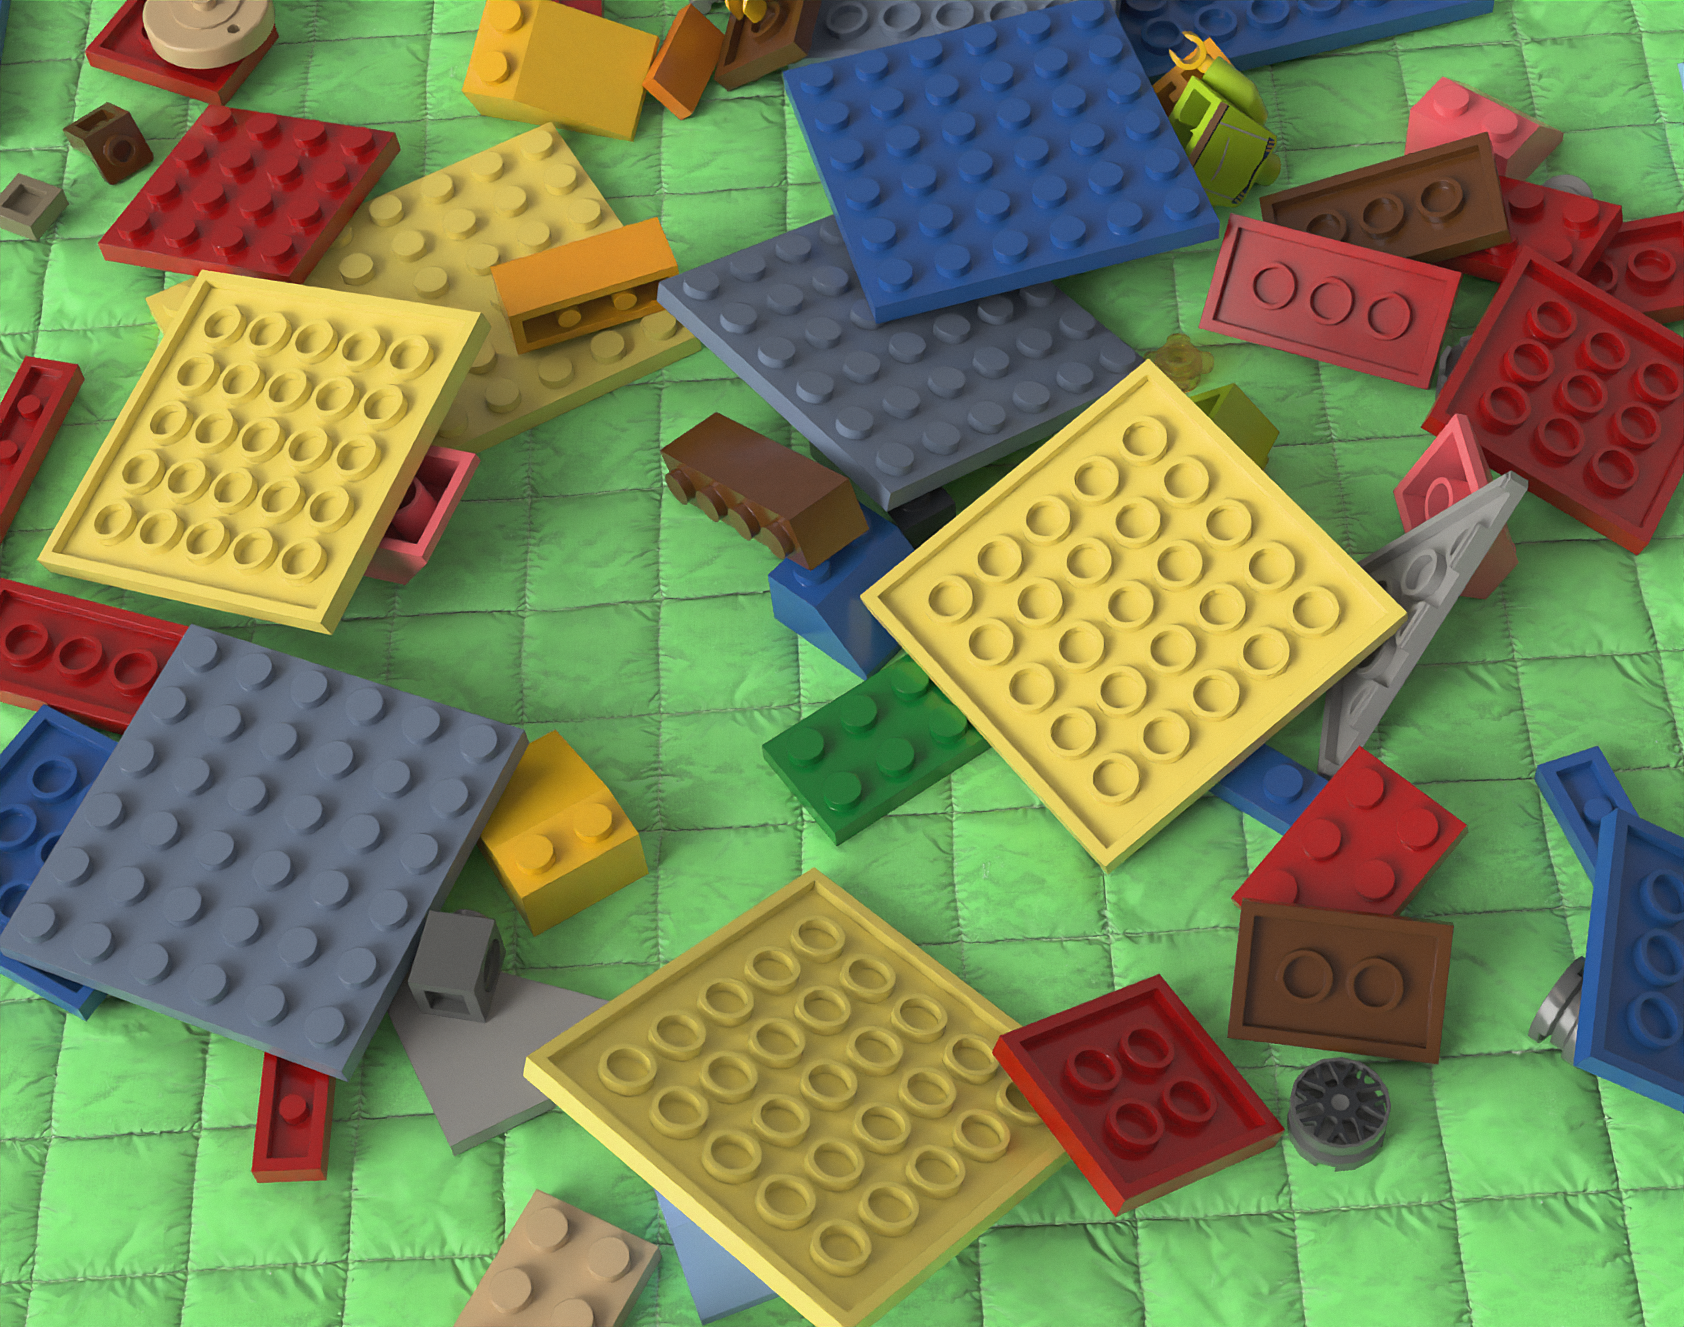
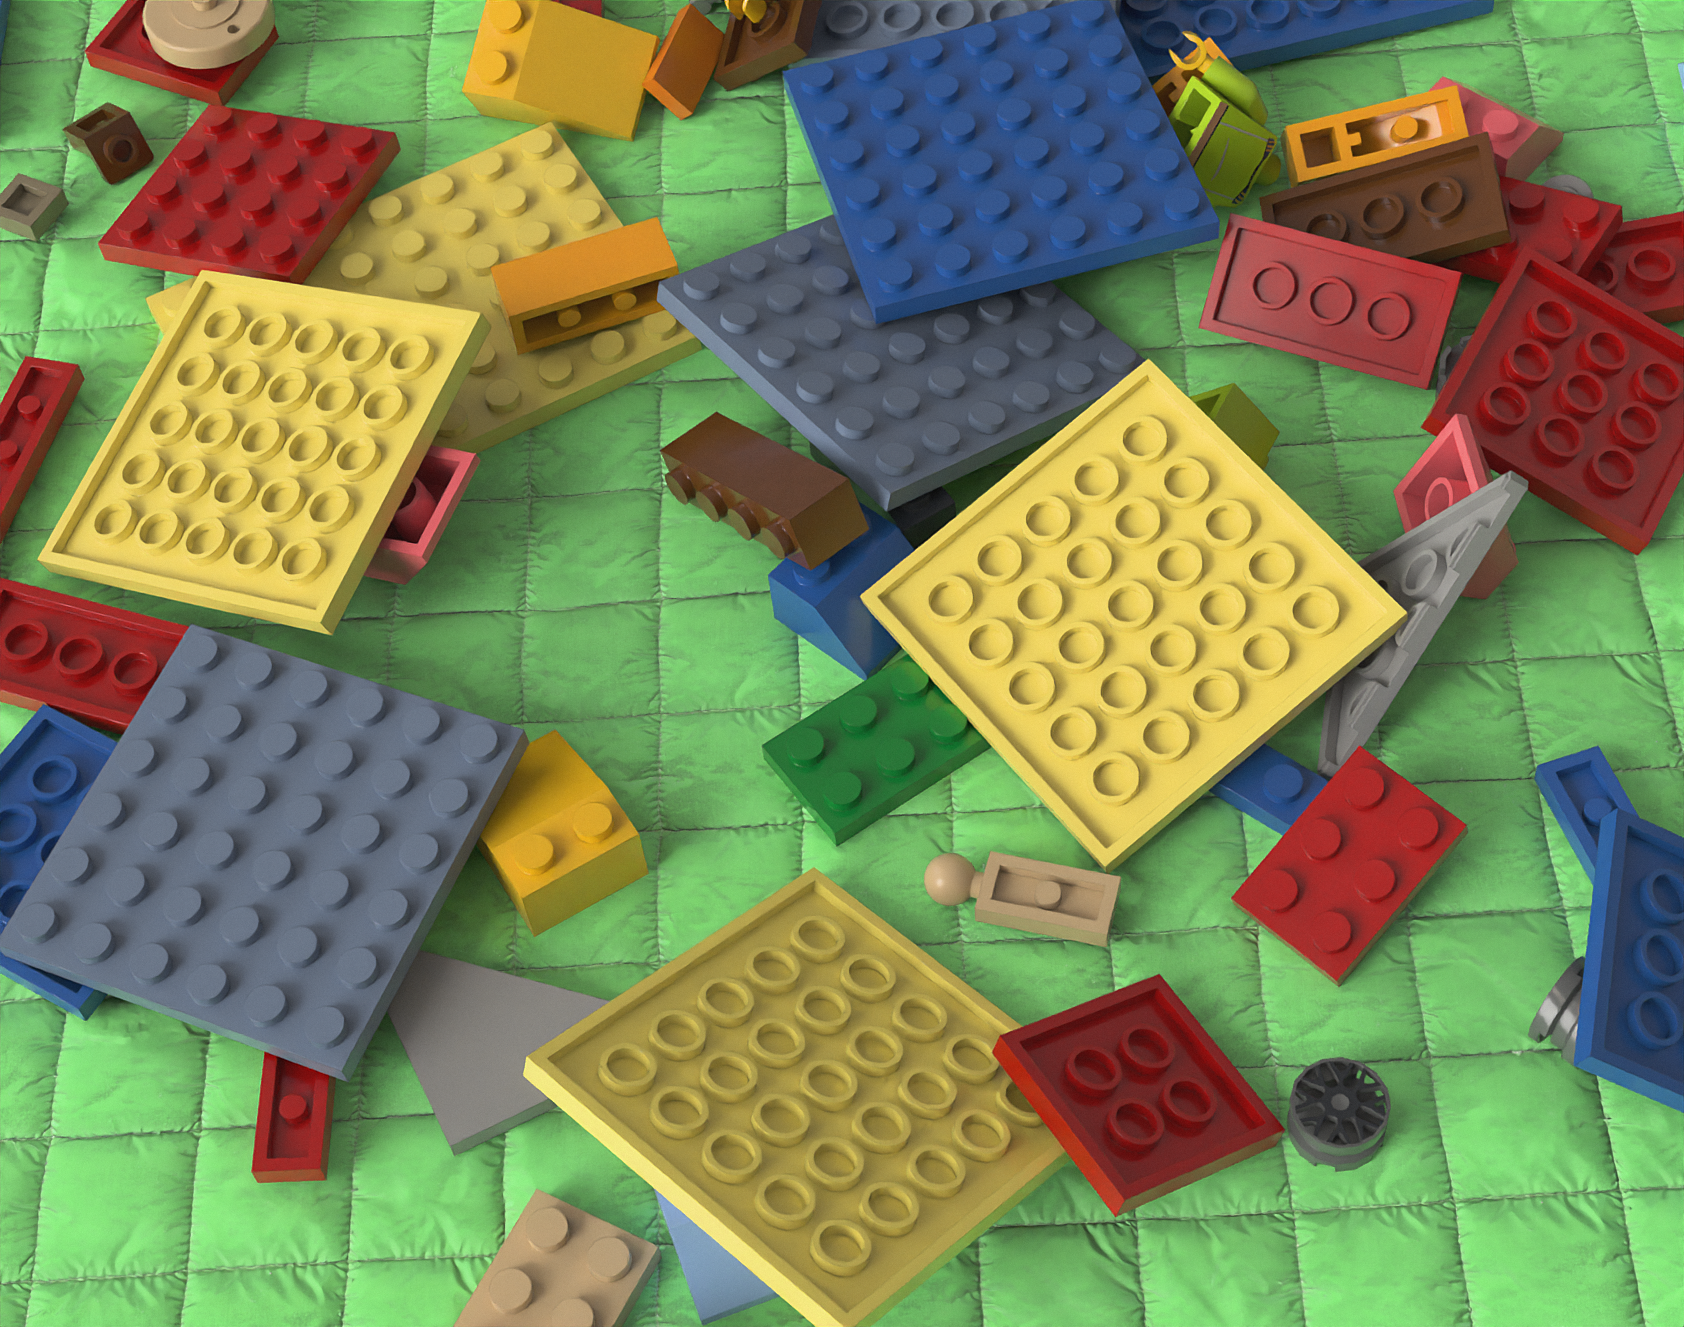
dark grey brick [408,909,506,1023] -> none
clear yellow plate [1143,333,1214,393] -> none
reddish brown plate [1227,897,1454,1064] -> none
none -> tan plate [924,851,1121,947]
none -> light orange slope [1280,85,1469,188]

